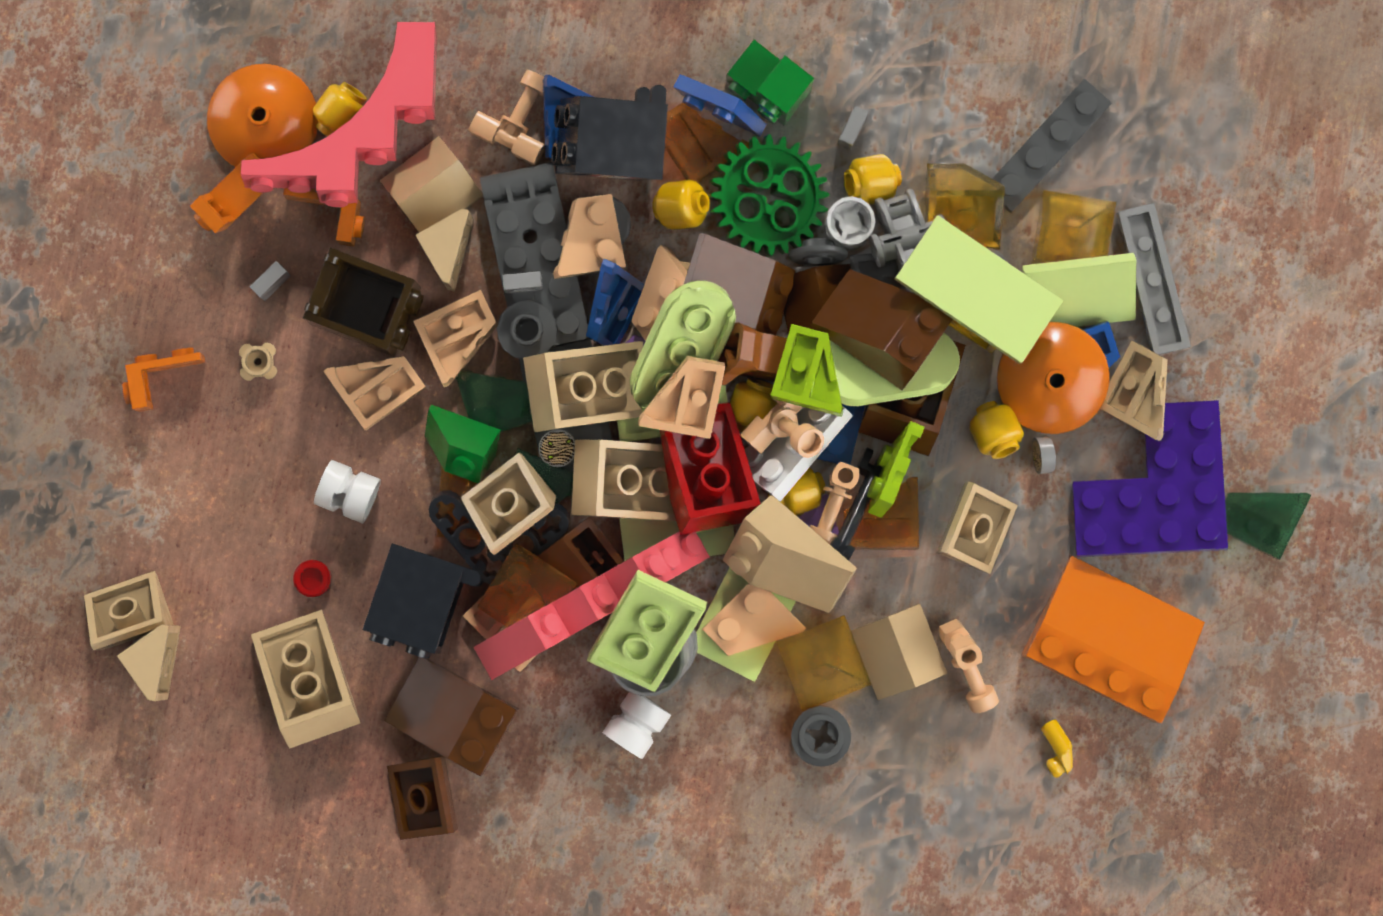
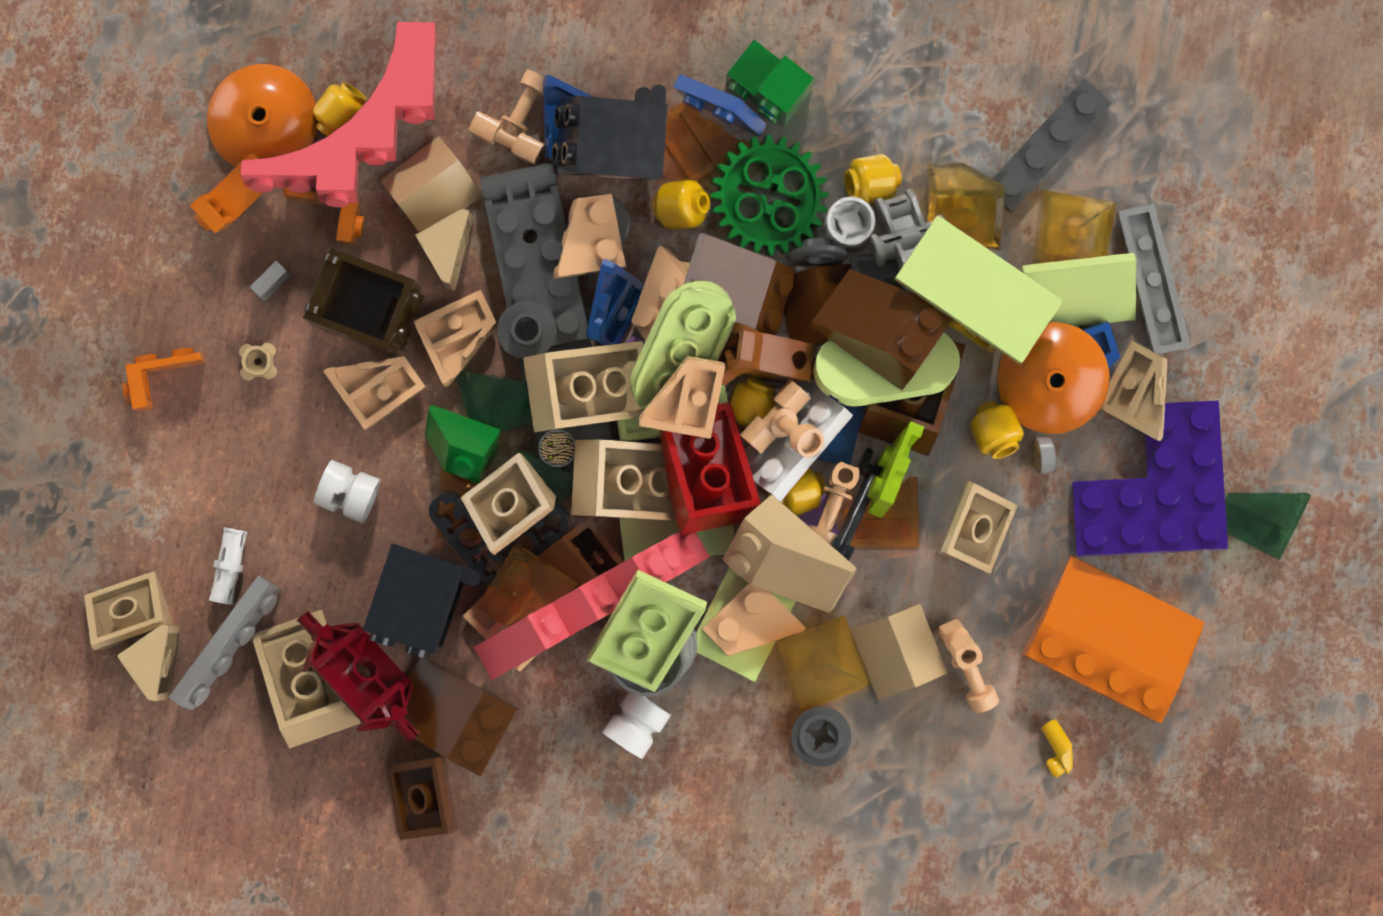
red tile [293,560,332,597] -> none
light grey tile [502,271,543,293] -> none
lime wing [770,324,843,417] -> none
light grey tile [837,106,868,151] -> none
none -> light grey plate [168,575,281,711]
none -> white pin [209,527,248,605]
none -> dark red plate [297,610,420,744]

